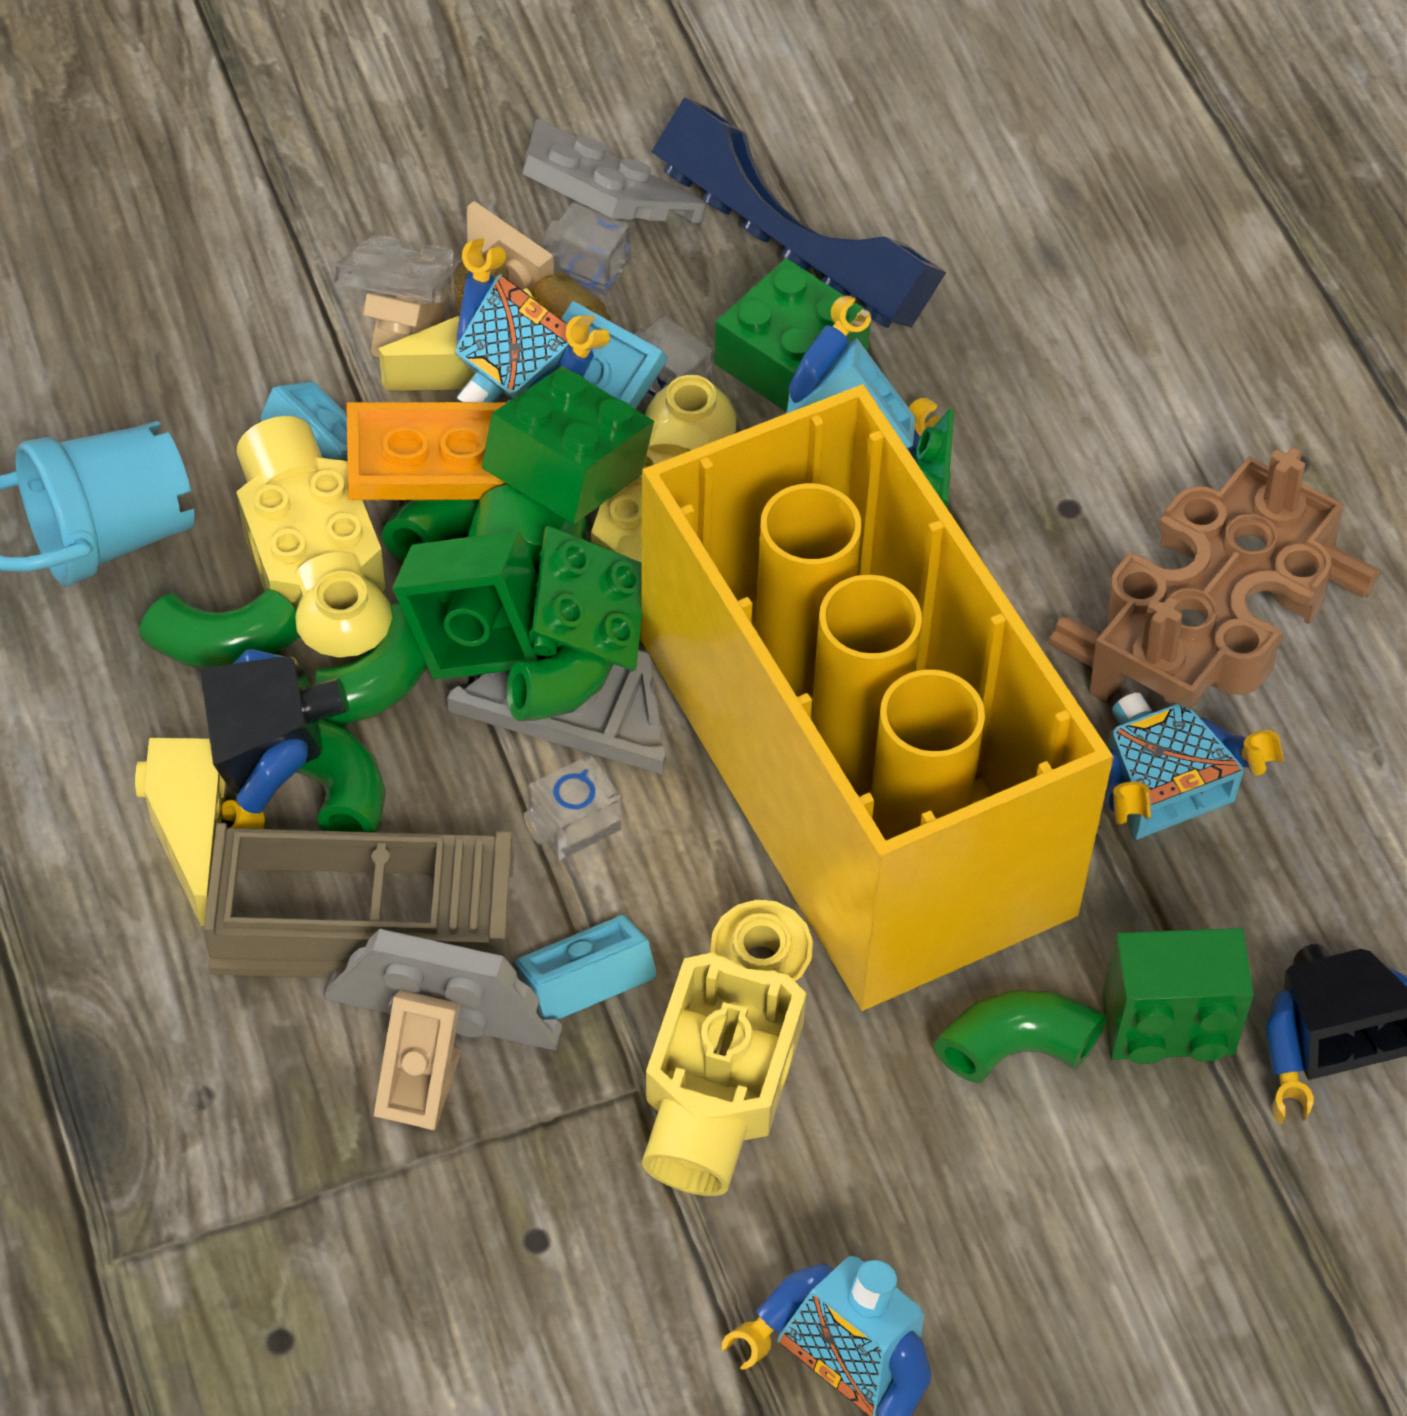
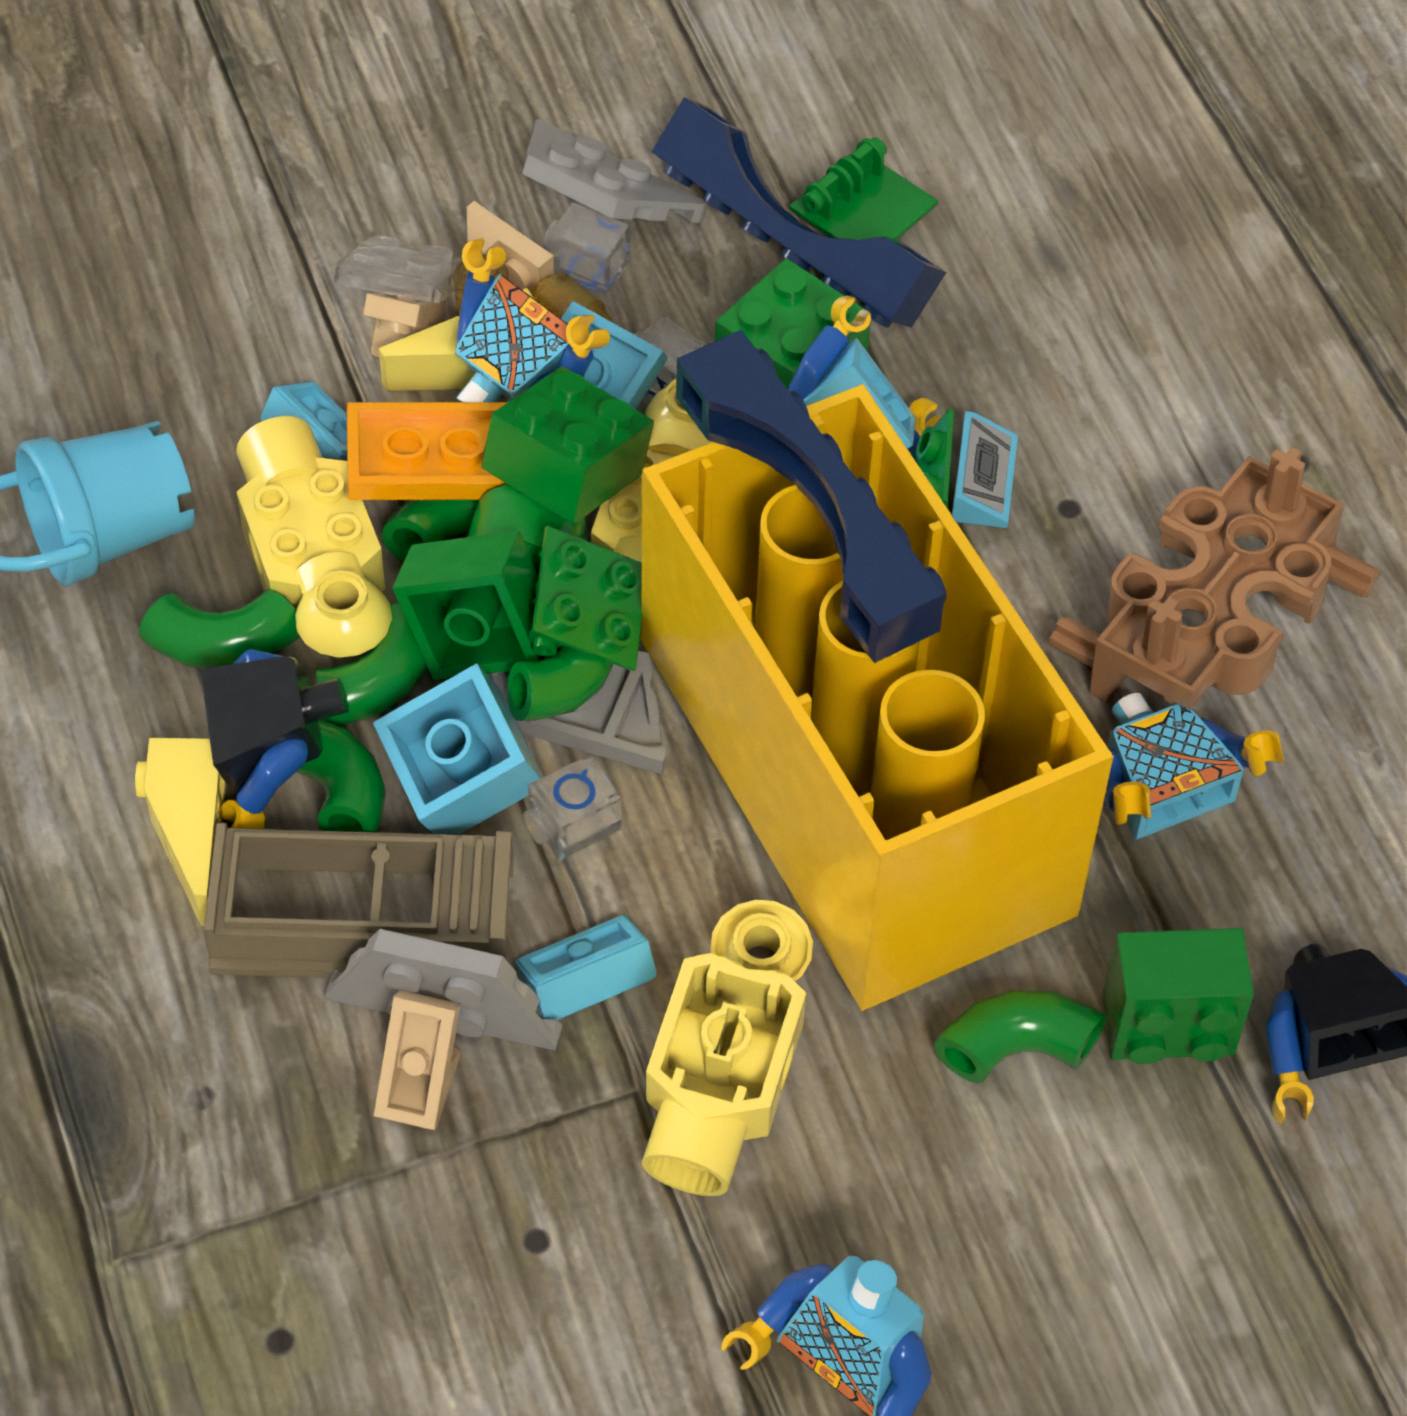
none -> medium azure brick [372,663,547,835]
none -> dark blue arch [676,330,947,663]
none -> green hinge [789,137,939,241]
none -> slope [952,411,1018,528]

